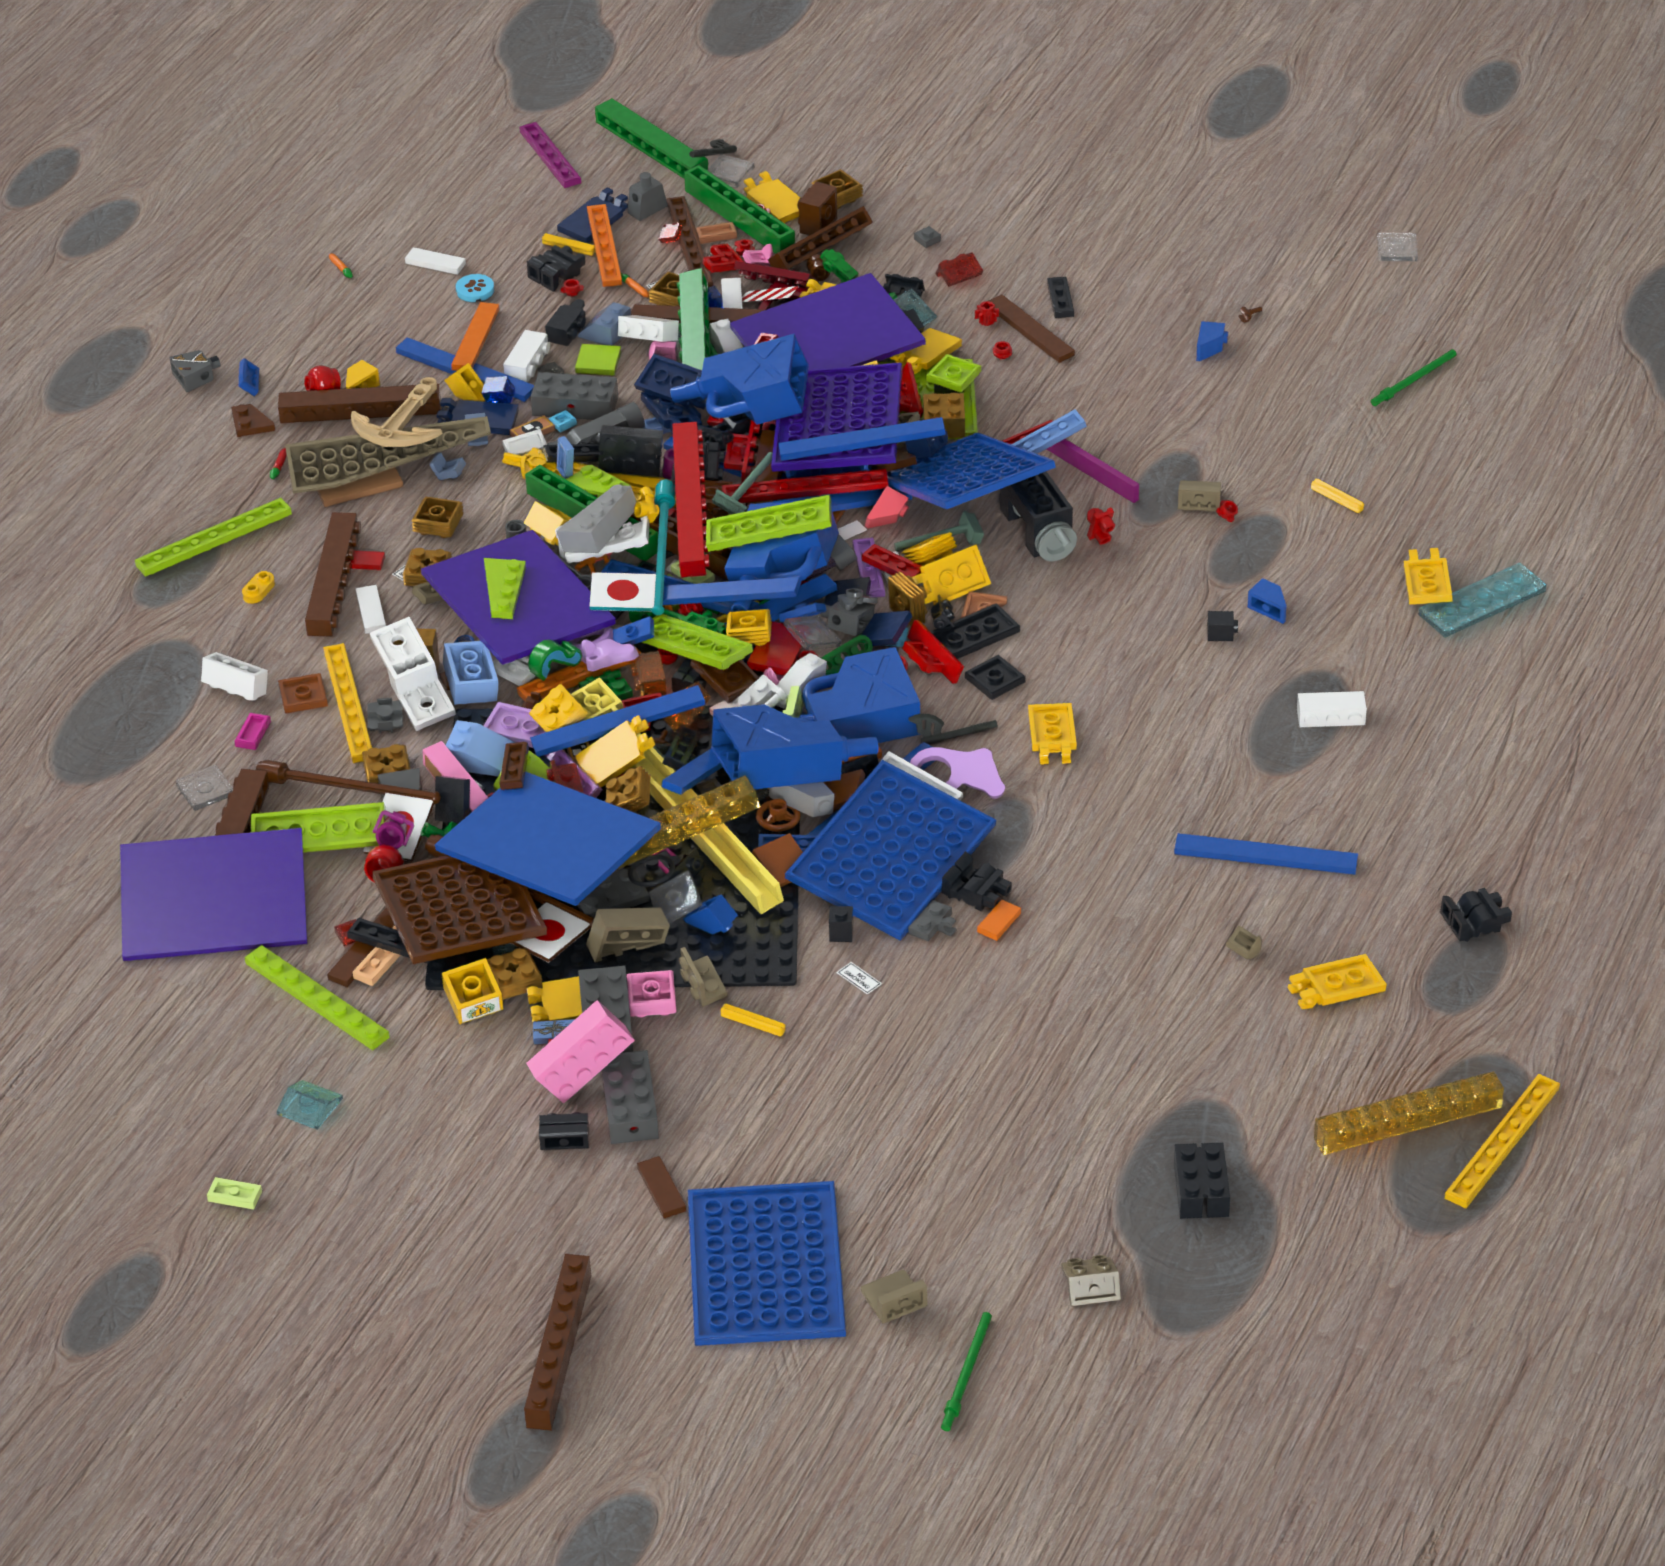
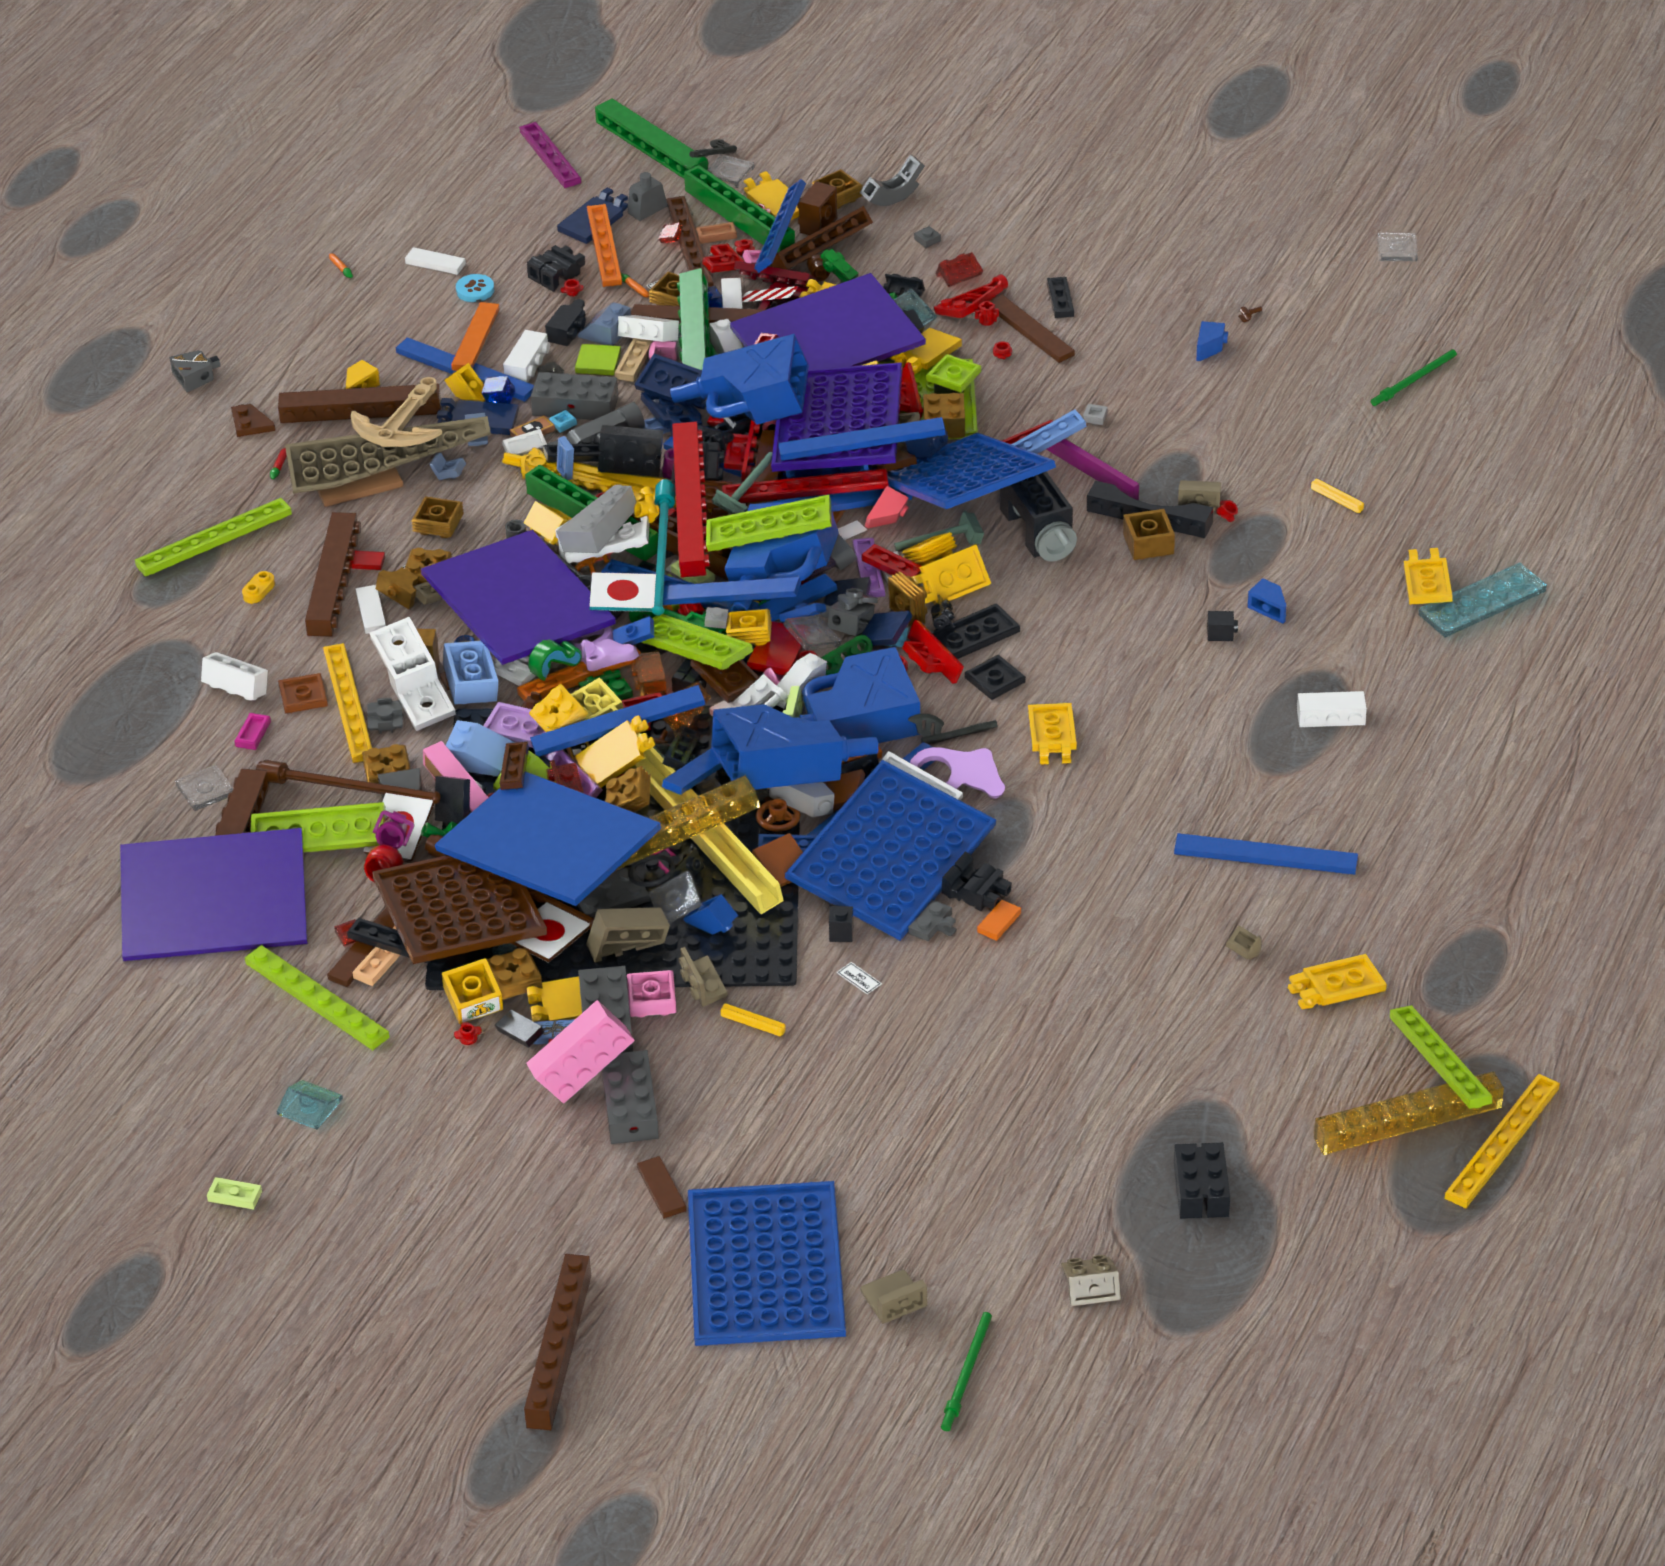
blue plate [238,358,259,396] -> none
red piece [304,365,341,391] -> none
lime wing [484,558,526,619] -> none
black brick [539,1112,589,1150] -> none
yellow axle [542,233,595,256] -> none
lime wing [566,465,630,497] -> none
red plate [656,649,678,665] -> none
nougat tile [961,592,1007,618] -> none
red hips [1087,507,1115,545] -> none
black hips [1440,888,1512,942] -> none
none -> pearl gold brick [375,567,418,610]
none -> red plate [454,1022,482,1045]
none -> tile [495,1010,544,1048]
none -> tan plate [615,338,652,382]
none -> light grey plate [705,607,728,629]
none -> blue tile [754,179,806,273]
none -> dark grey arch [860,155,925,206]
none -> red plate [934,274,1008,318]
none -> light grey plate [1083,404,1108,425]
none -> black arch [1087,481,1213,538]
none -> pearl gold brick [1123,509,1175,560]
none -> lime plate [1390,1005,1492,1109]

